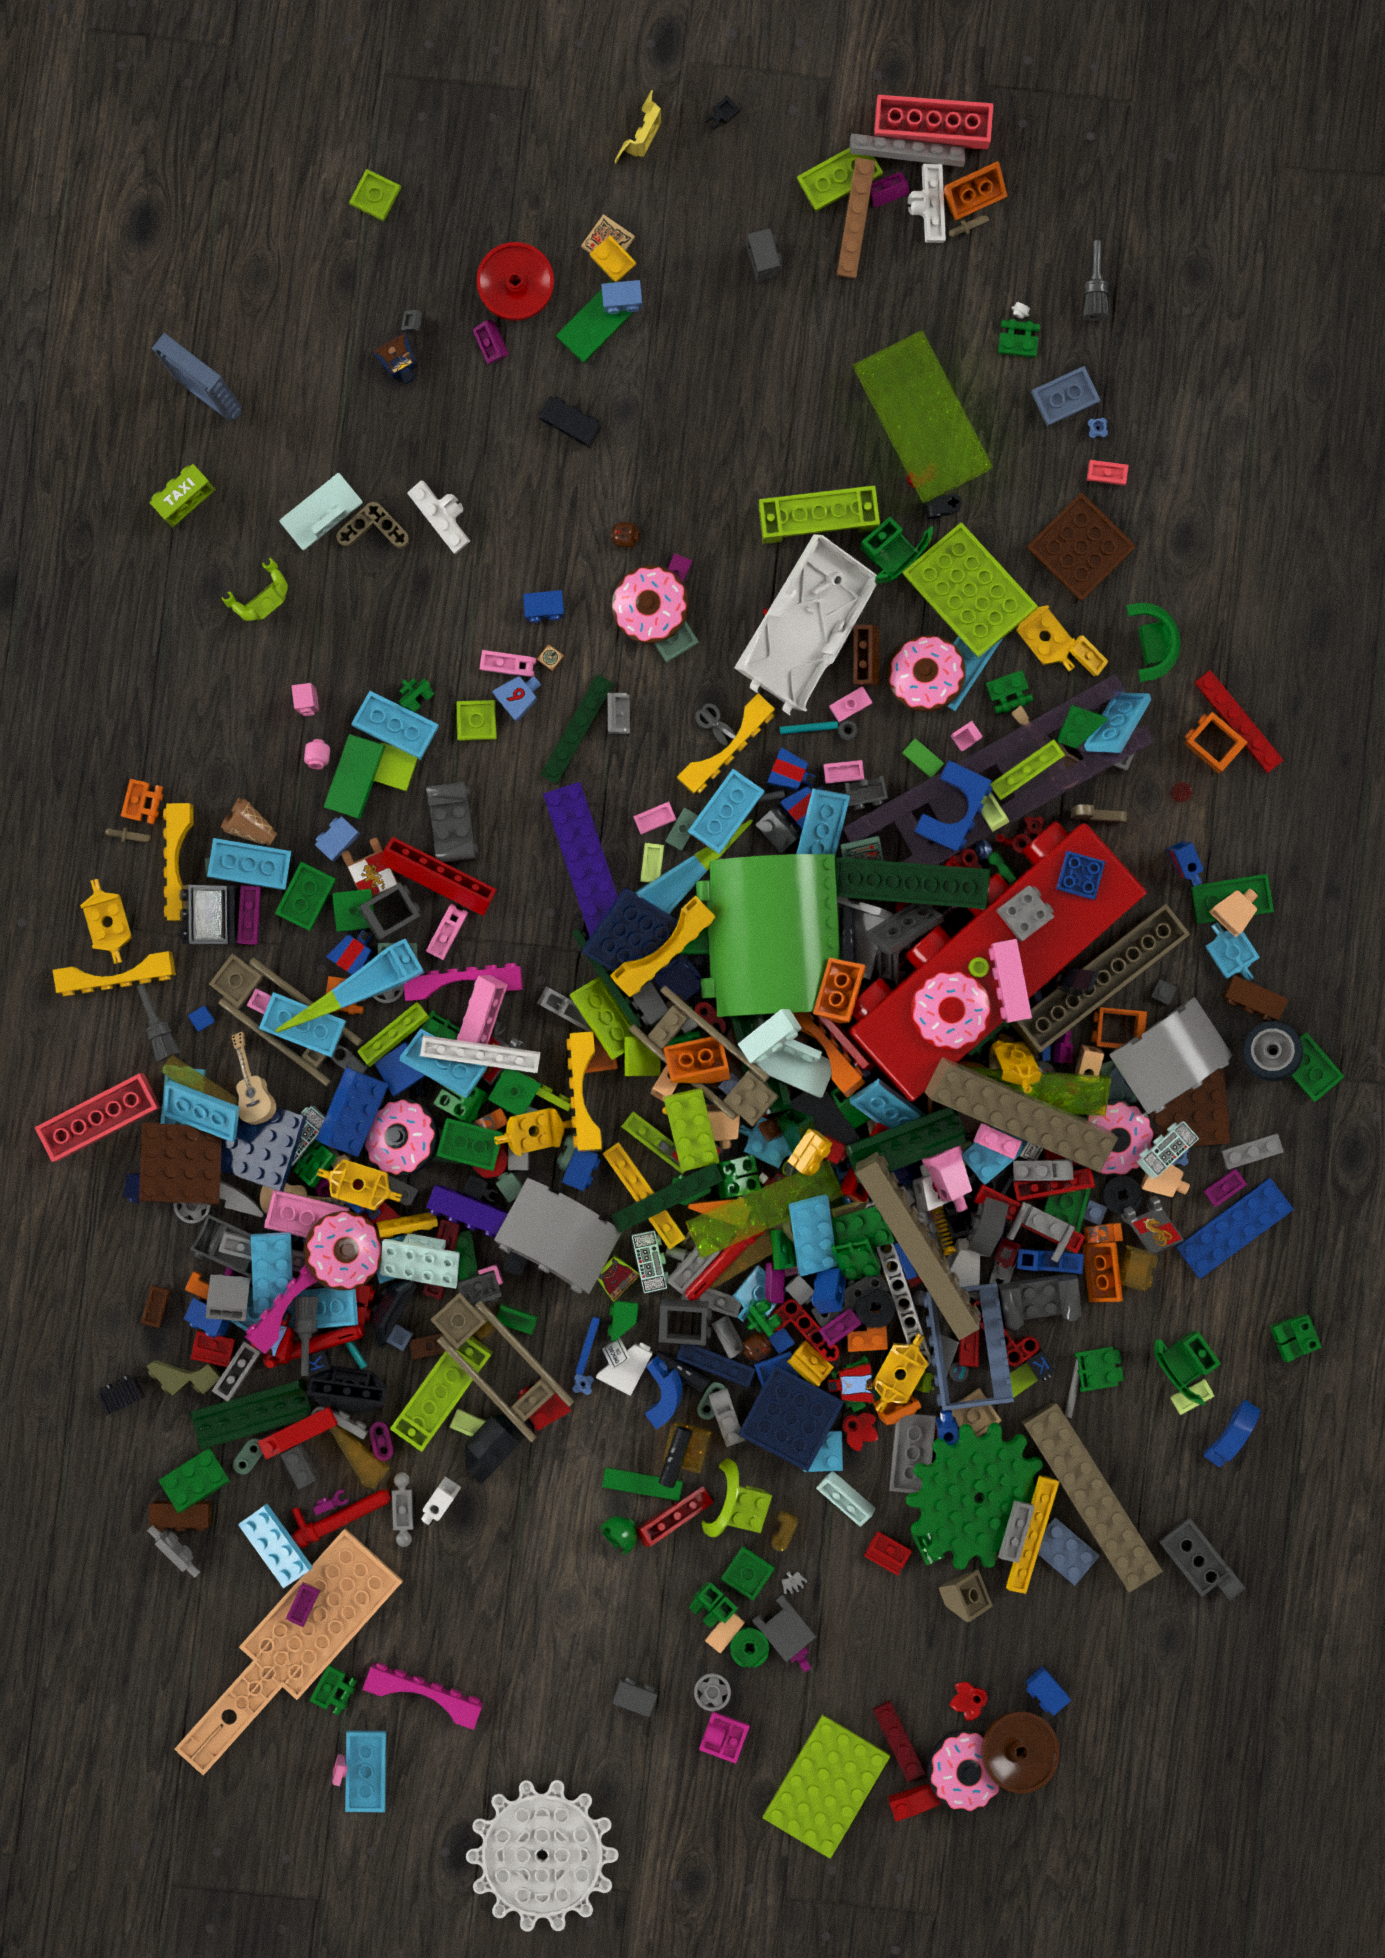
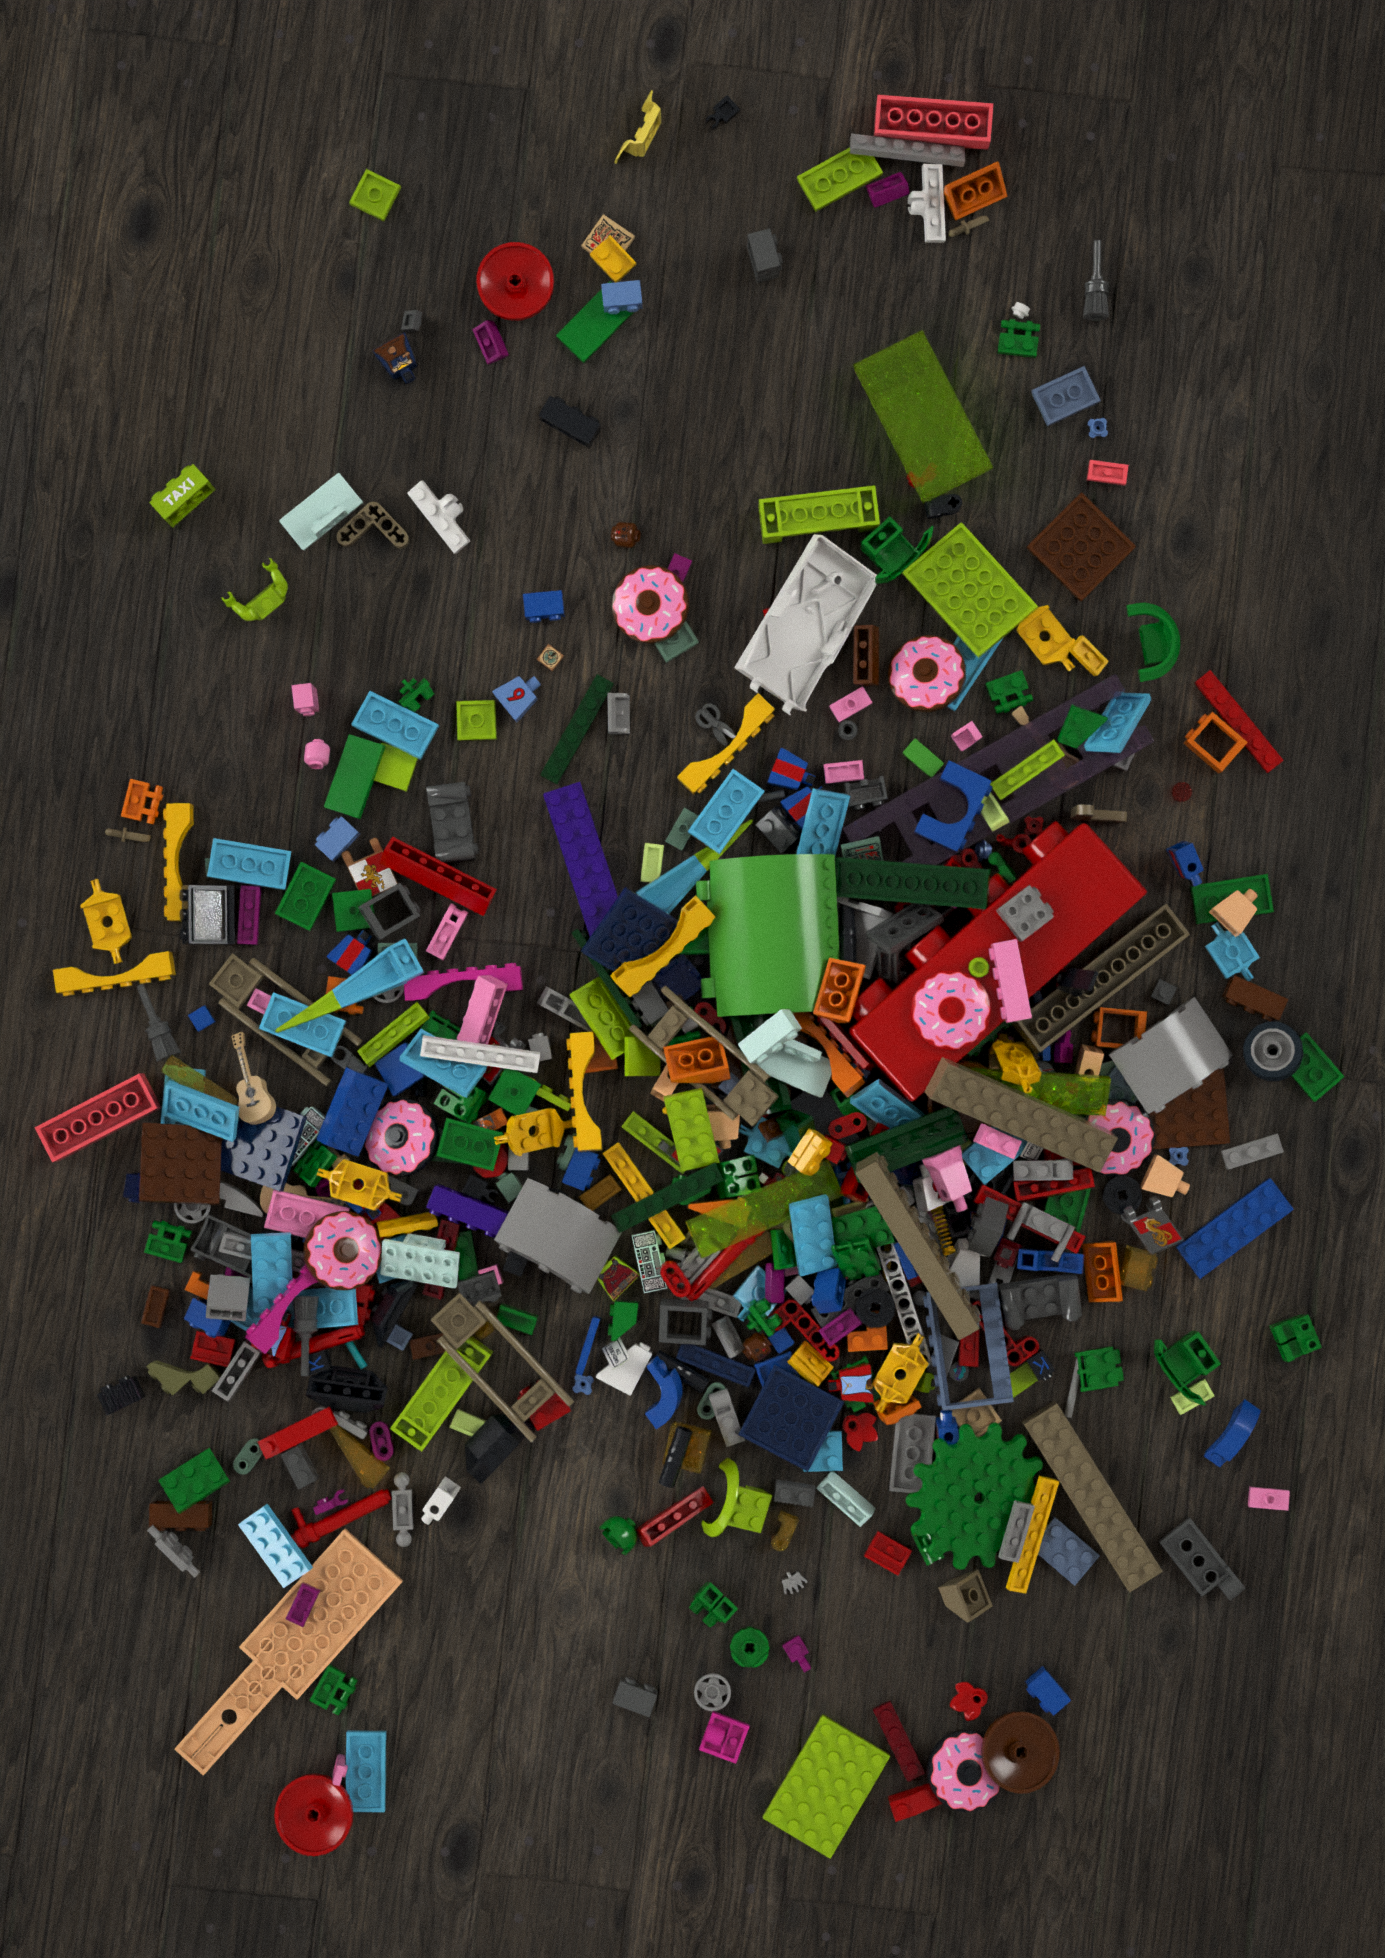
sand blue window [152,333,242,422] -> none
dark green plate [190,1379,312,1449] -> none
medium nougat cone [221,798,277,846] -> none
dark pink arch [363,1662,483,1730] -> none
white plate [466,1780,619,1931] -> none
bright pink plate [480,650,536,678] -> none
green tile [602,1467,683,1501] -> none
bright pink tile [633,802,676,835] -> none
light nougat tile [705,1613,745,1653] -> none
green plate [721,1545,775,1601] -> none
dark grey flag [752,1594,816,1662] -> none
teal bar [780,721,838,734] -> none
medium nougat plate [836,157,875,279] -> none
blue tile [1056,851,1106,900] -> none
sand blue plate [1083,1200,1107,1225] -> none
orange leg [1084,1222,1123,1243] -> none
brick [1136,1121,1199,1179] -> none
magenta plate [1203,1168,1247,1207] -> none
none -> green plate [144,1220,192,1263]
none -> red dish [274,1774,354,1856]
none -> light grey brick [528,1033,553,1062]
none -> pearl gold tile [579,1174,622,1211]
none -> red plate [660,1261,691,1297]
none -> dark grey brick [773,1479,816,1507]
none -> red plate [829,1112,867,1139]
none -> bright pink plate [1248,1486,1290,1511]

